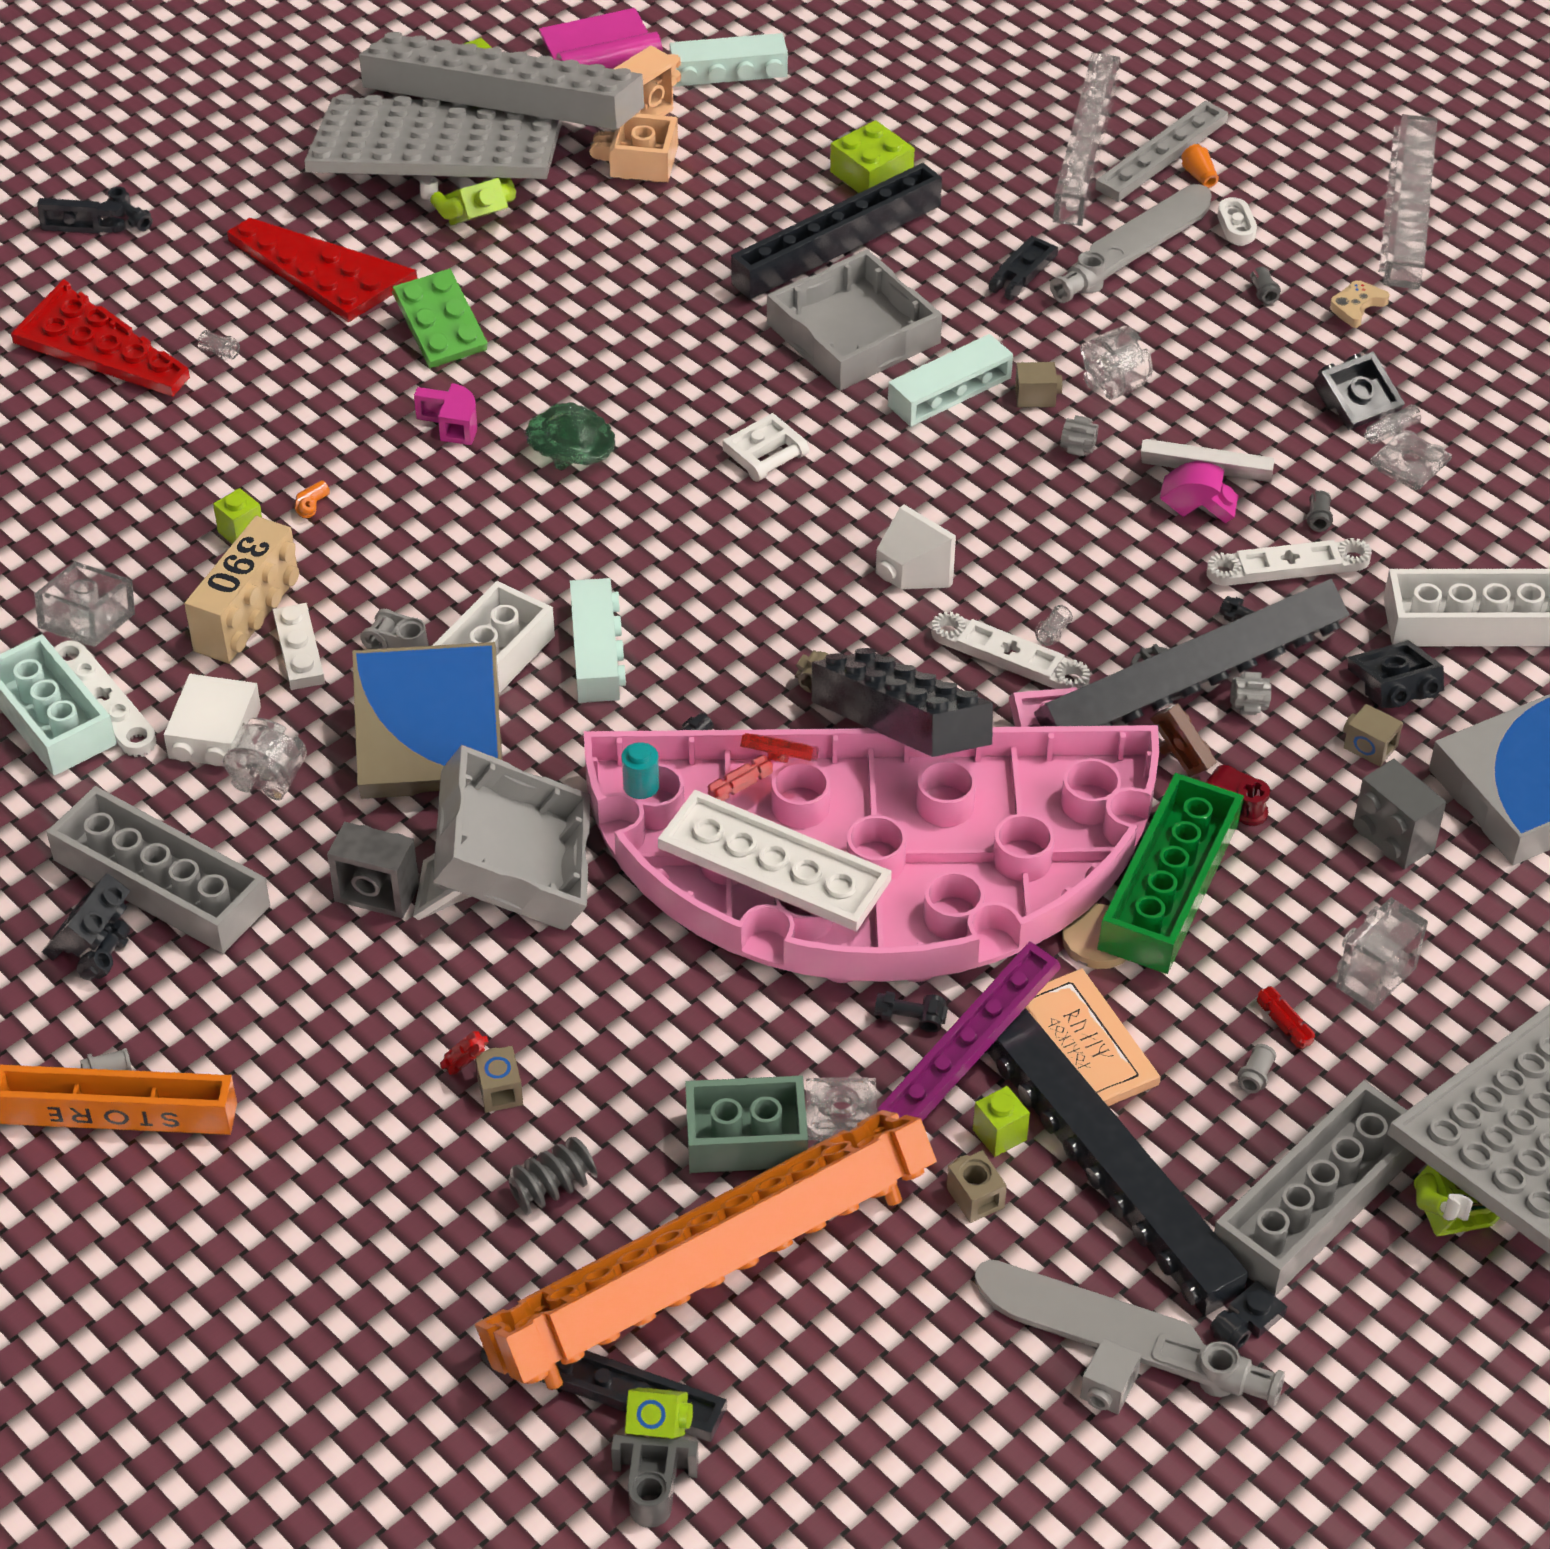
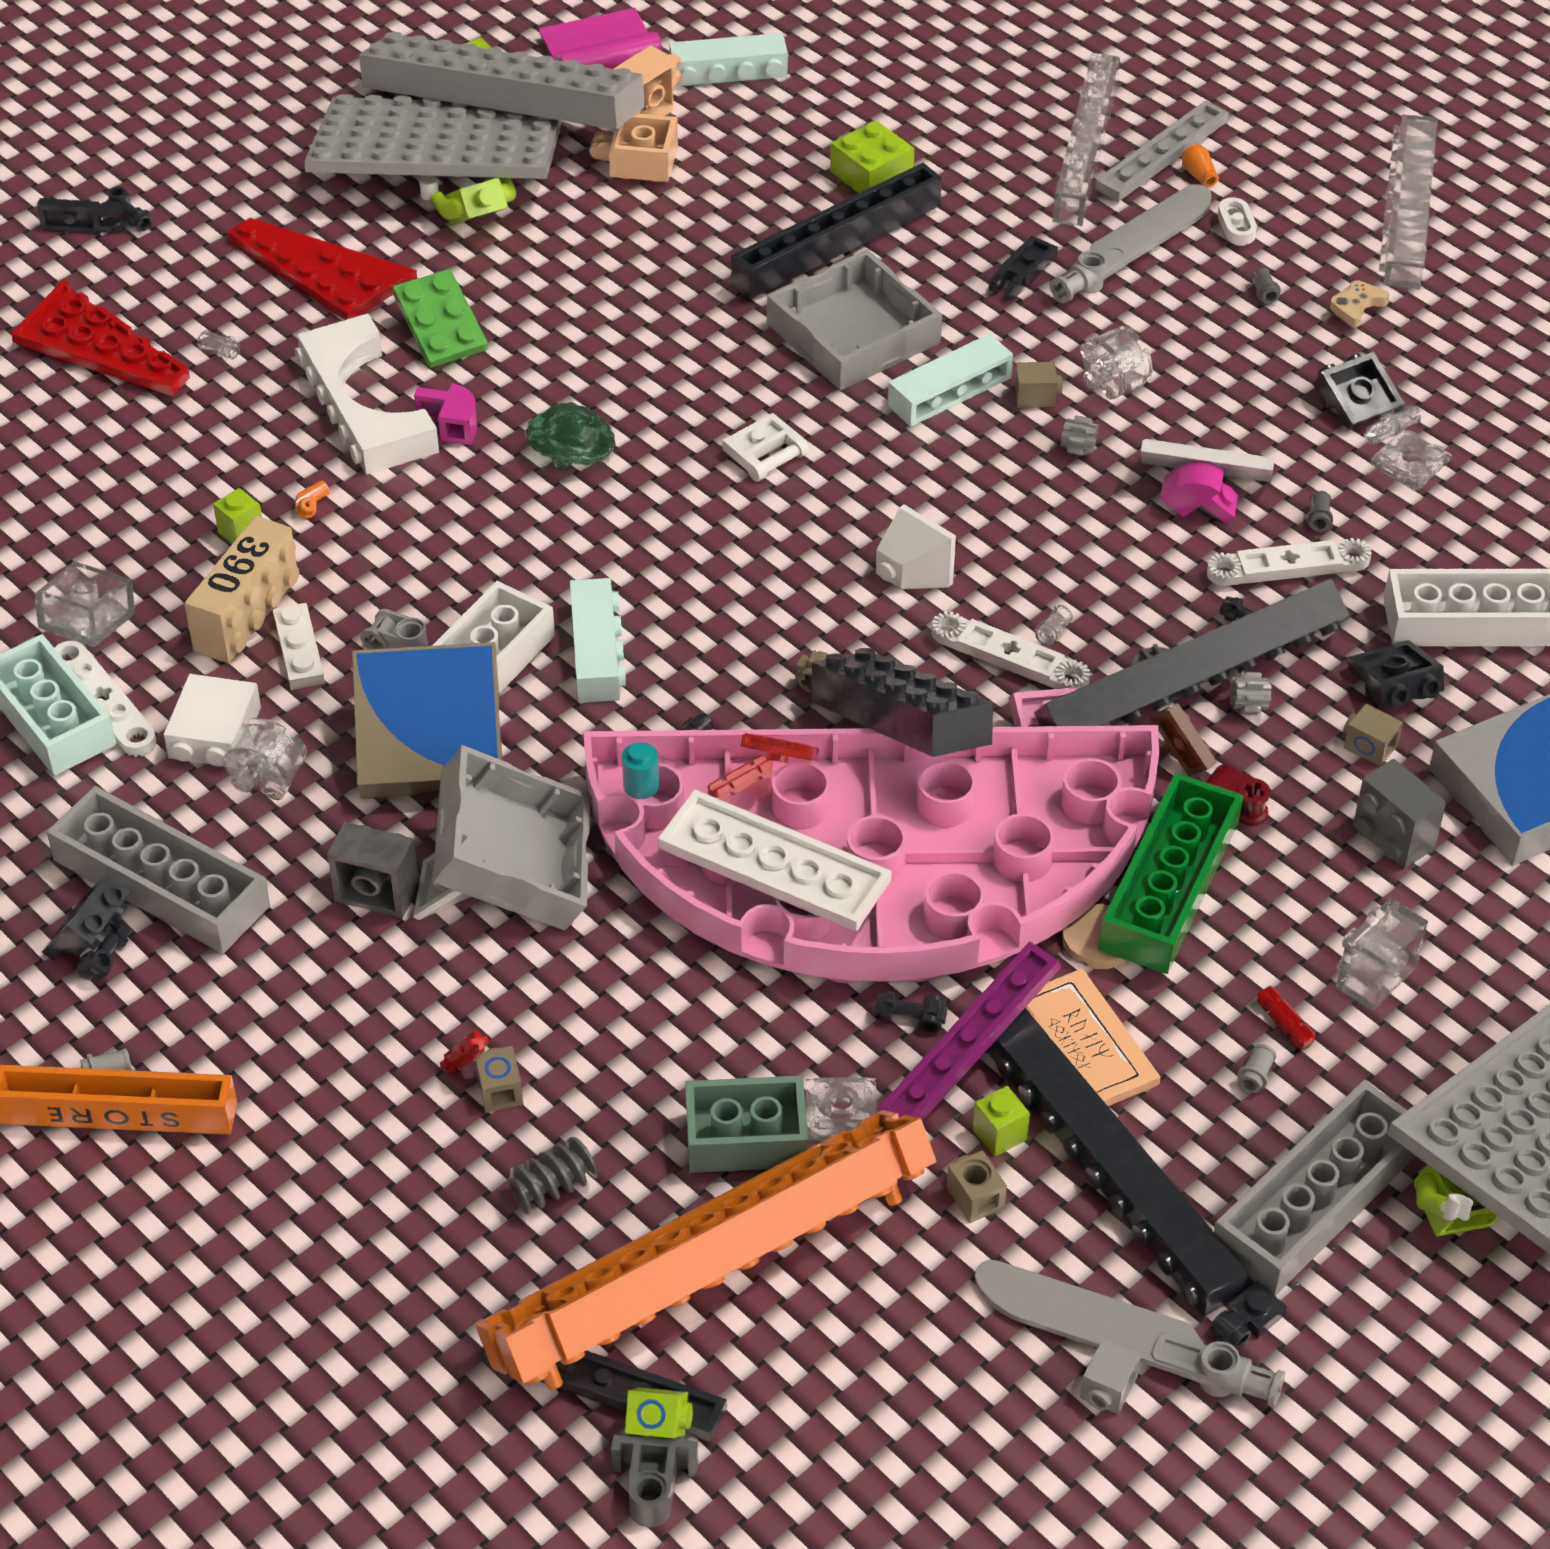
none -> white arch [295,314,439,475]

